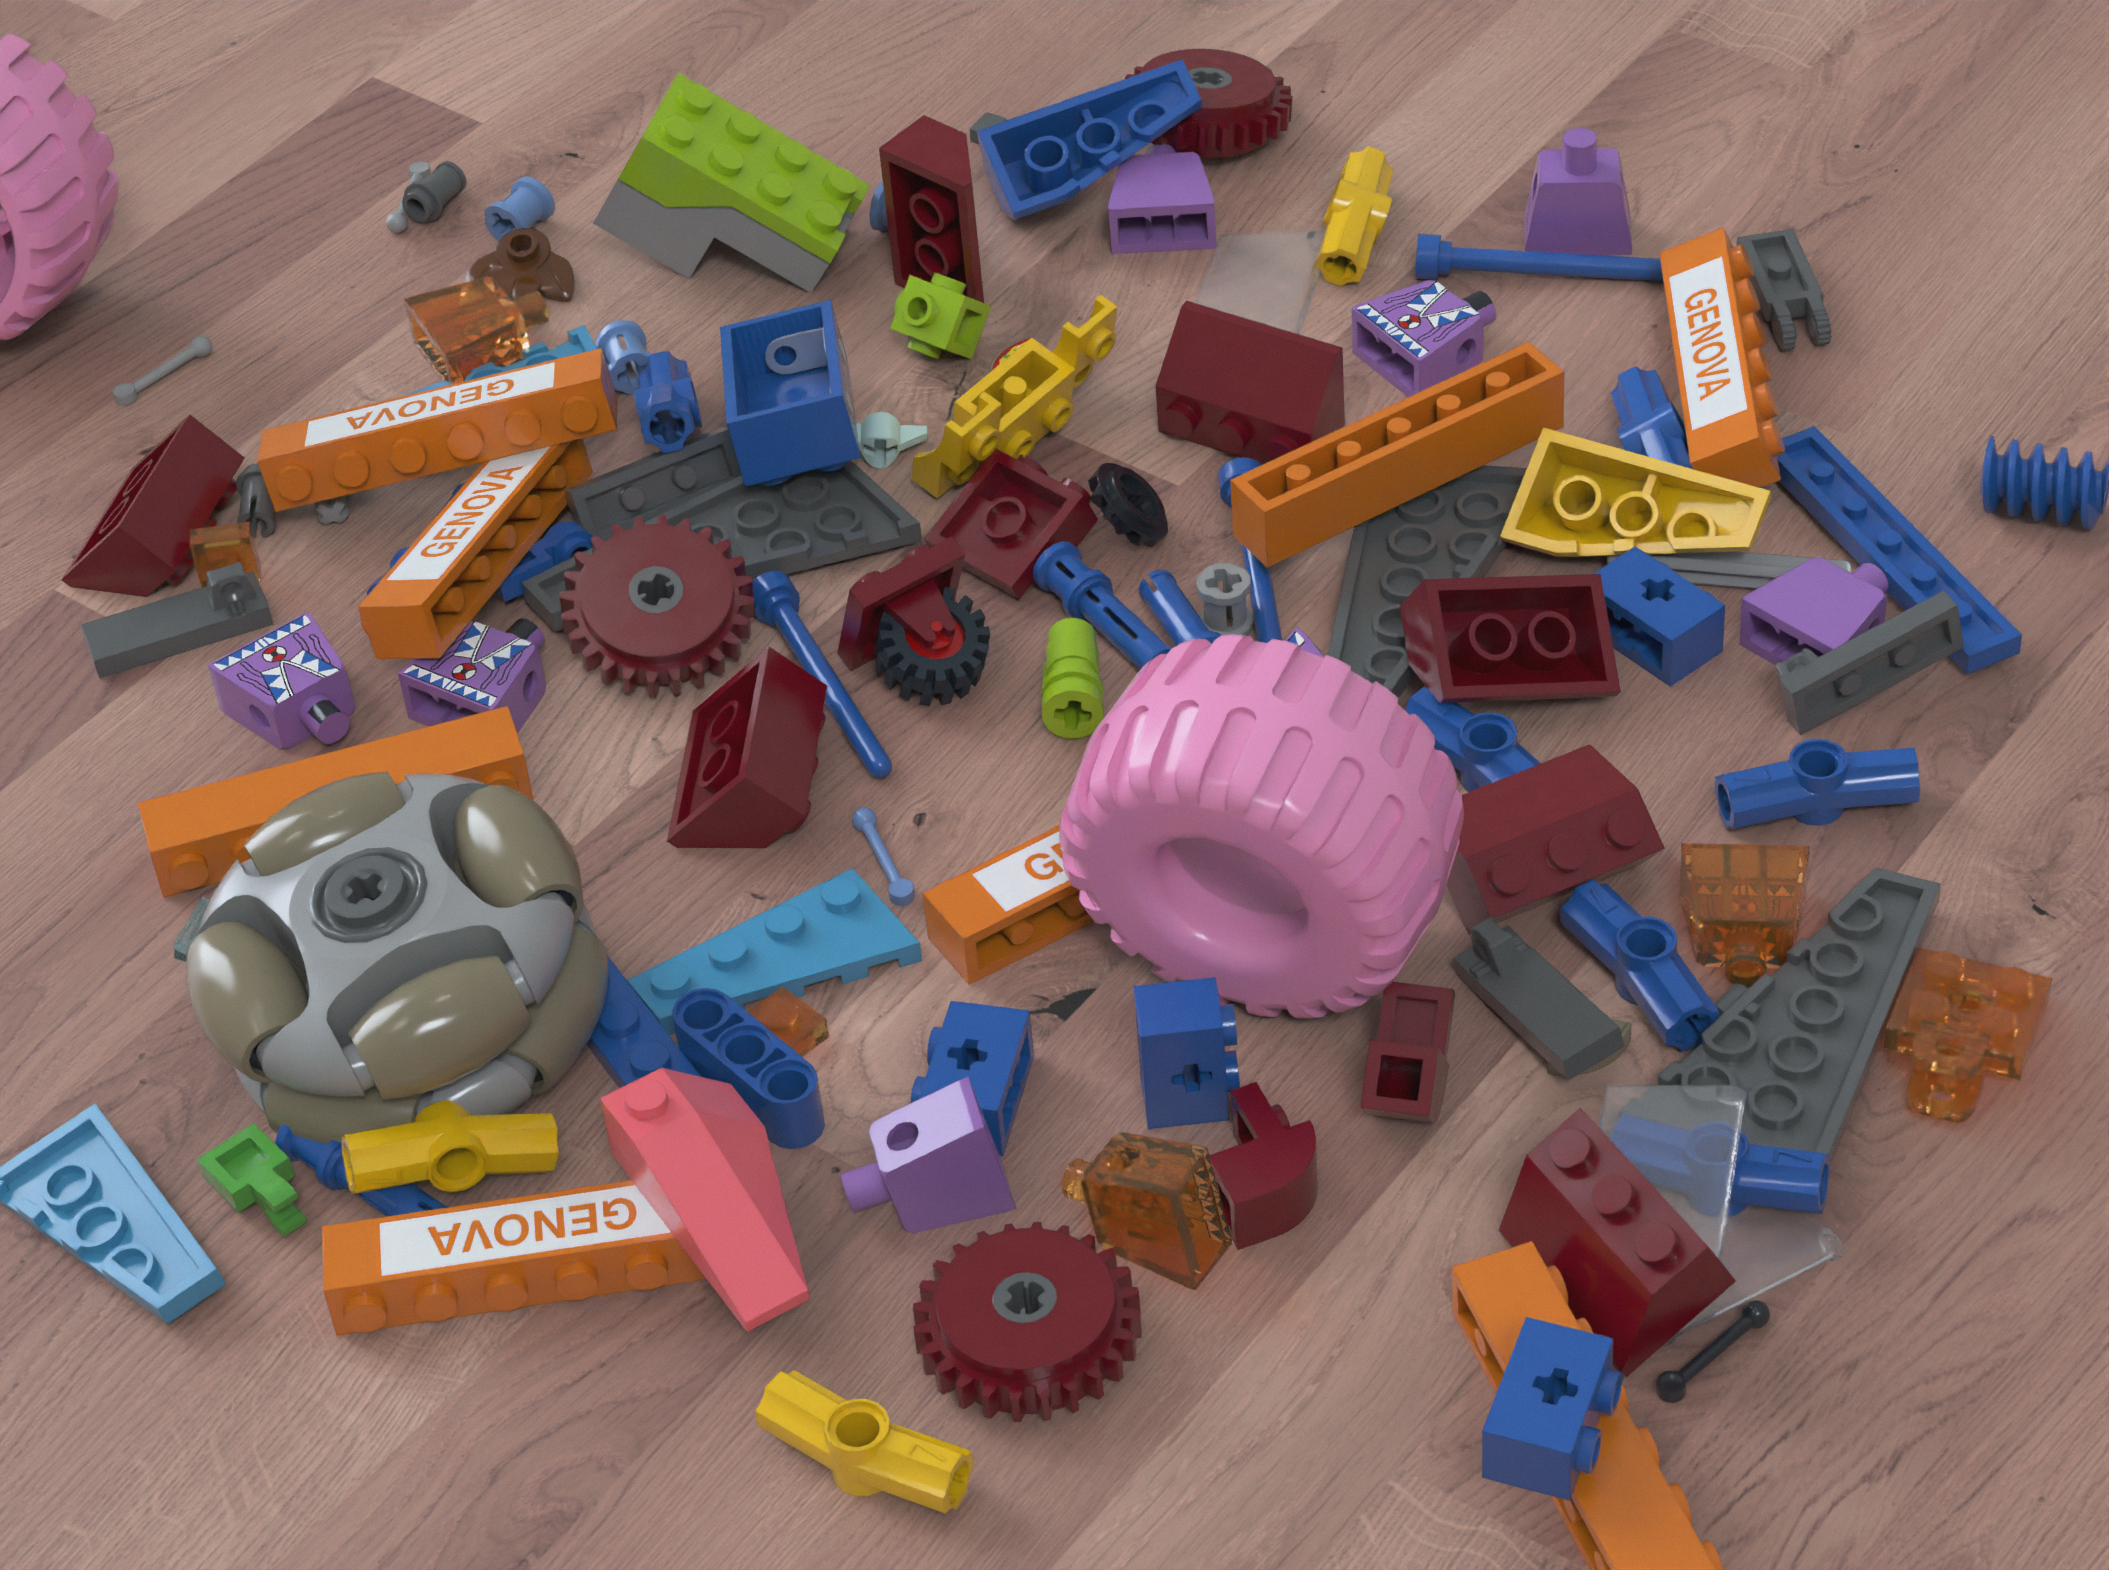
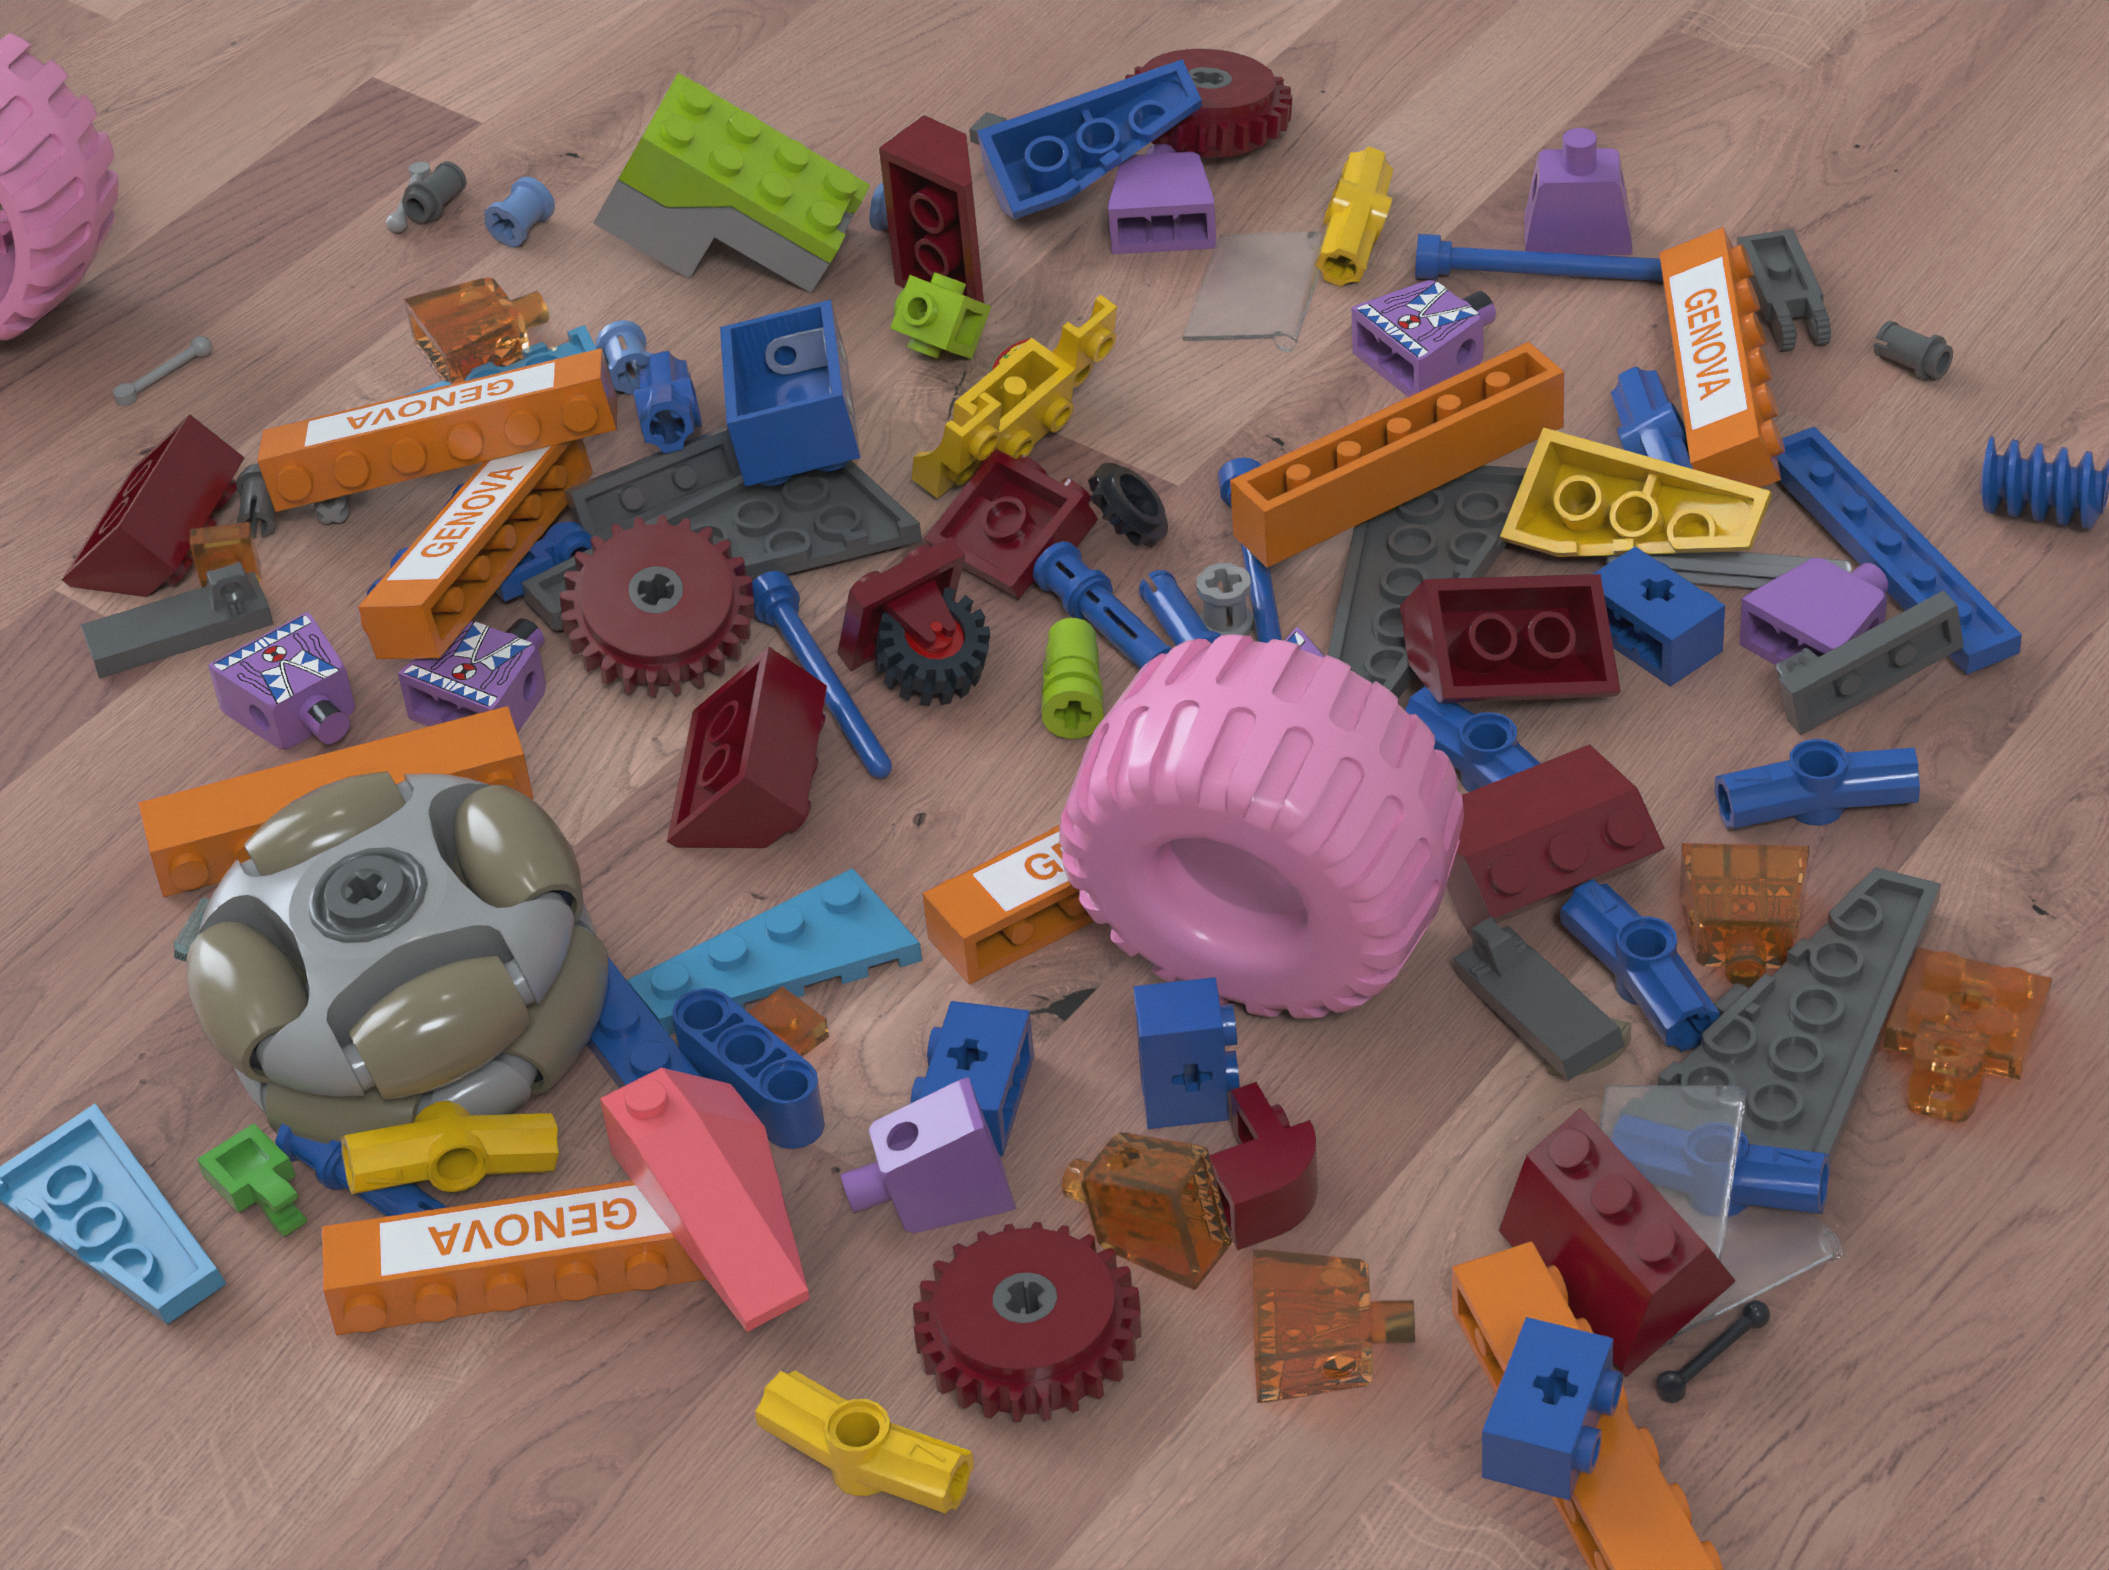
reddish brown plate [466,228,575,320] -> none
medium blue hinge [852,807,915,906] -> none
light aqua piece [856,412,927,469] -> none
dark red slope [1155,301,1345,464] -> none
dark red brick [1360,982,1456,1123] -> none
none -> clear orange torso [1253,1249,1415,1403]
none -> dark grey pin [1874,321,1953,380]

